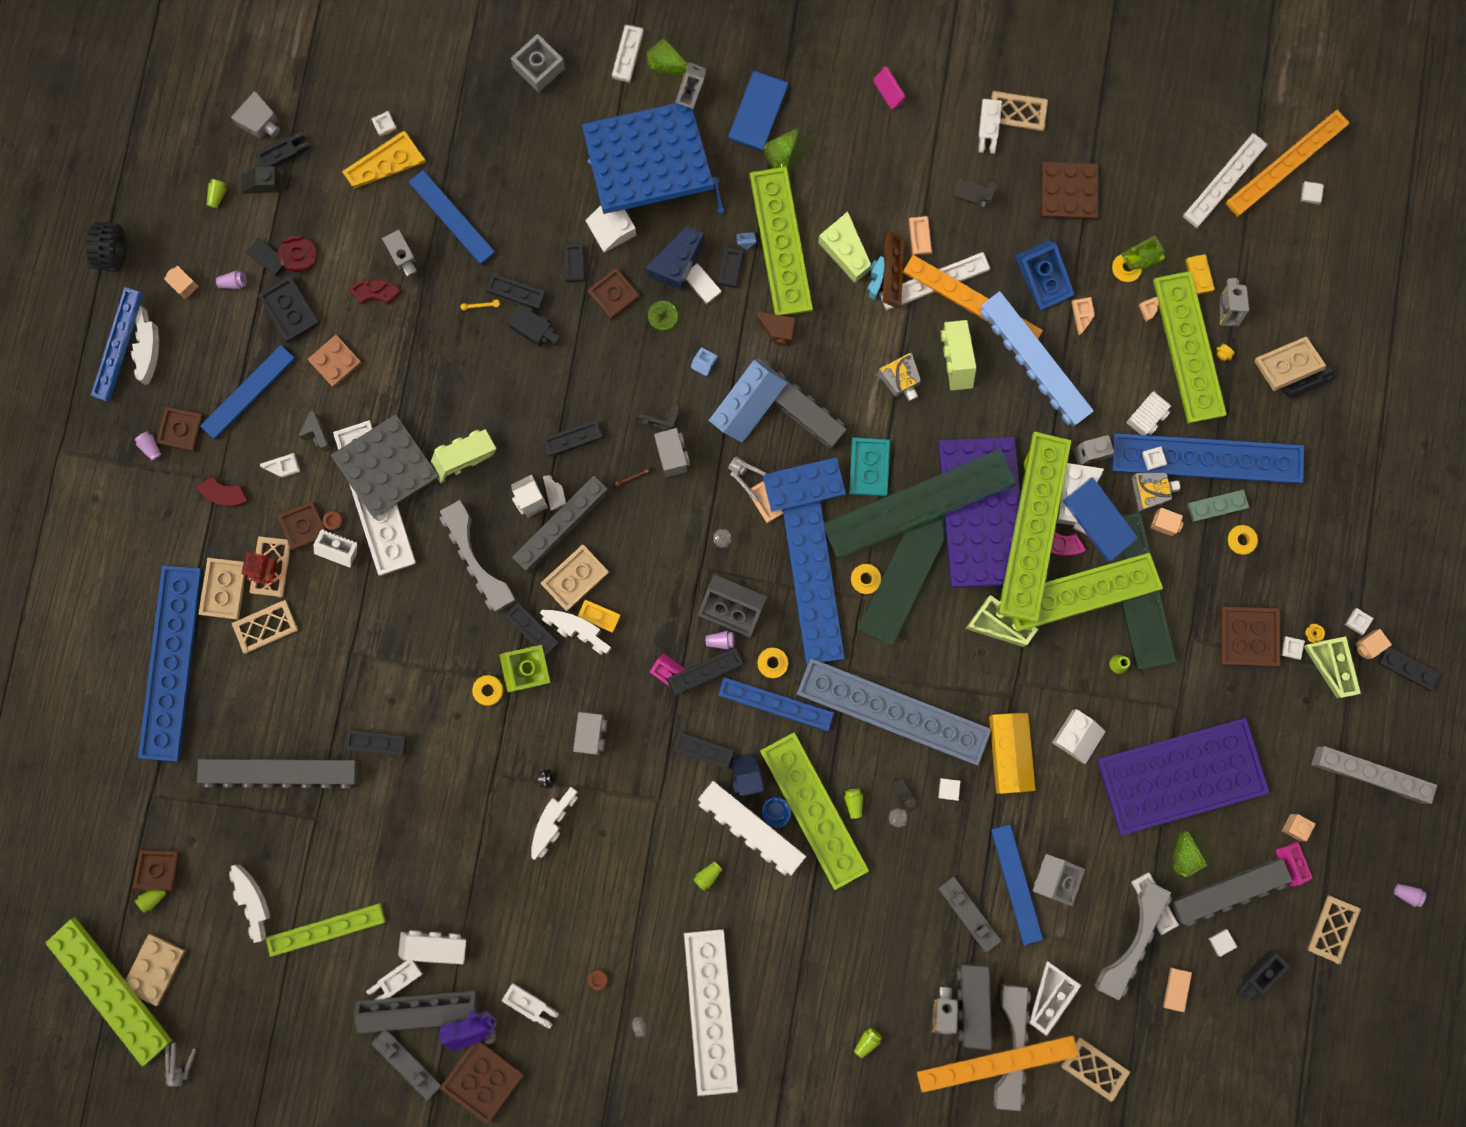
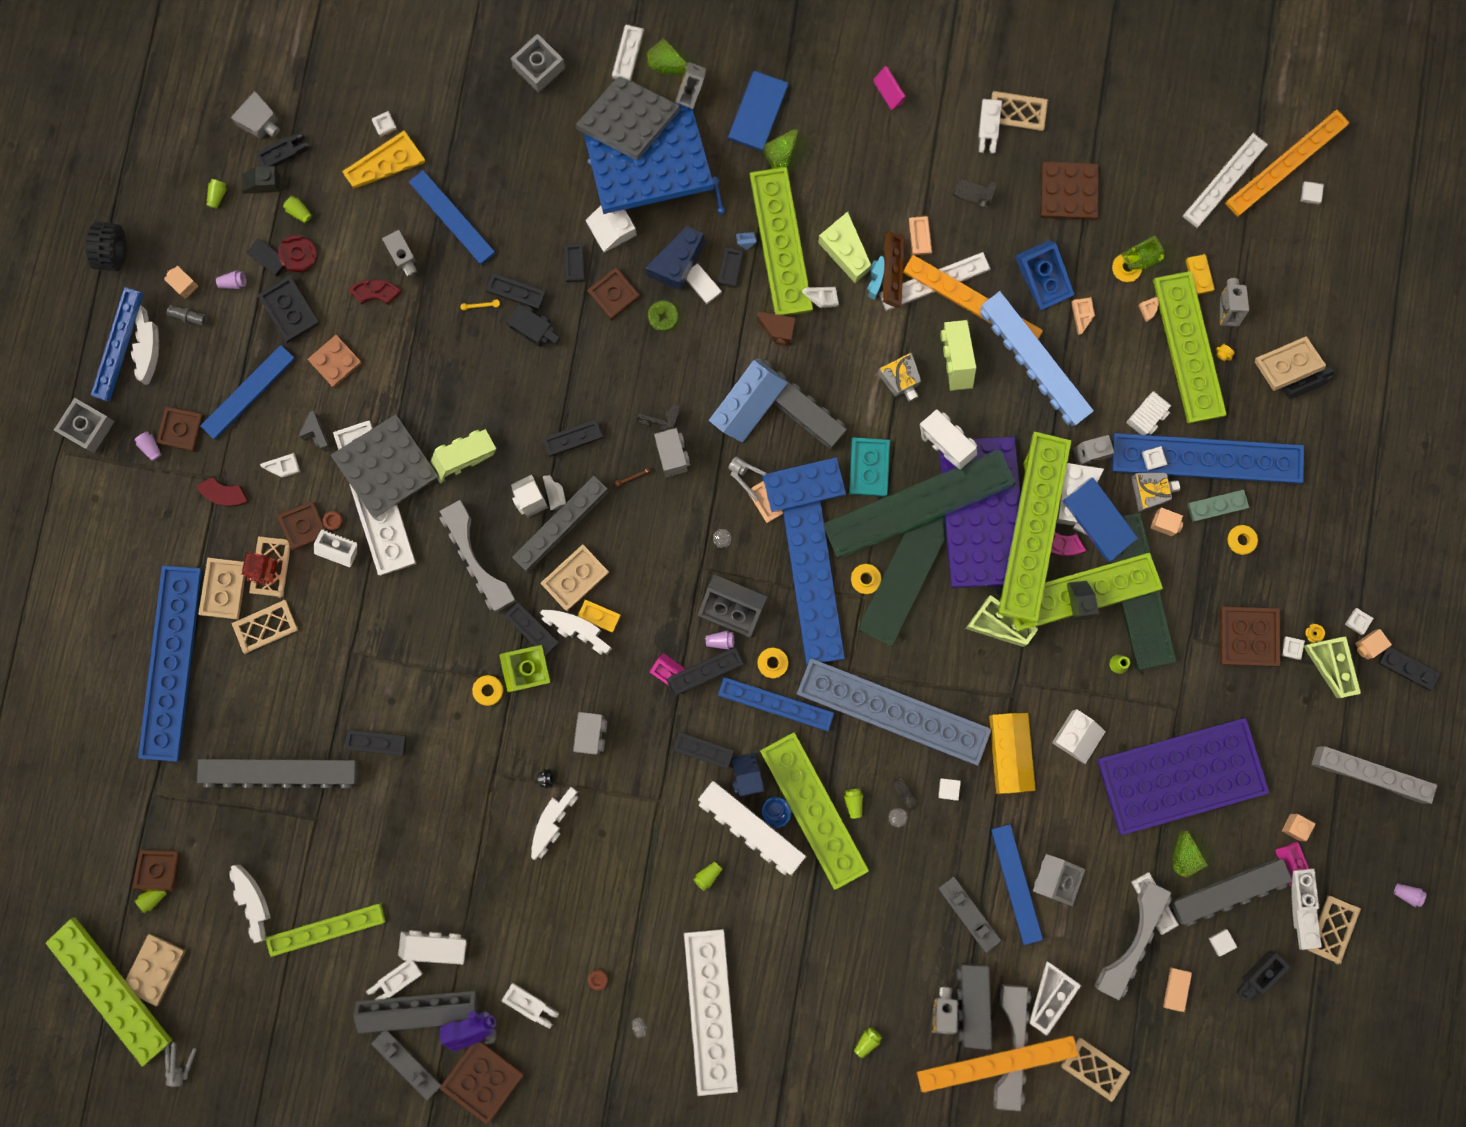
light blue slope [691,347,718,376] -> none
none -> light grey brick [54,398,115,453]
none -> dark grey pin [167,304,207,326]
none -> lime cone [283,196,312,223]
none -> dark grey plate [576,76,680,161]
none -> white tile [802,287,839,308]
none -> white wedge [920,409,977,469]
none -> pearl dark grey slope [1067,580,1099,621]
none -> white slope [1292,869,1321,950]

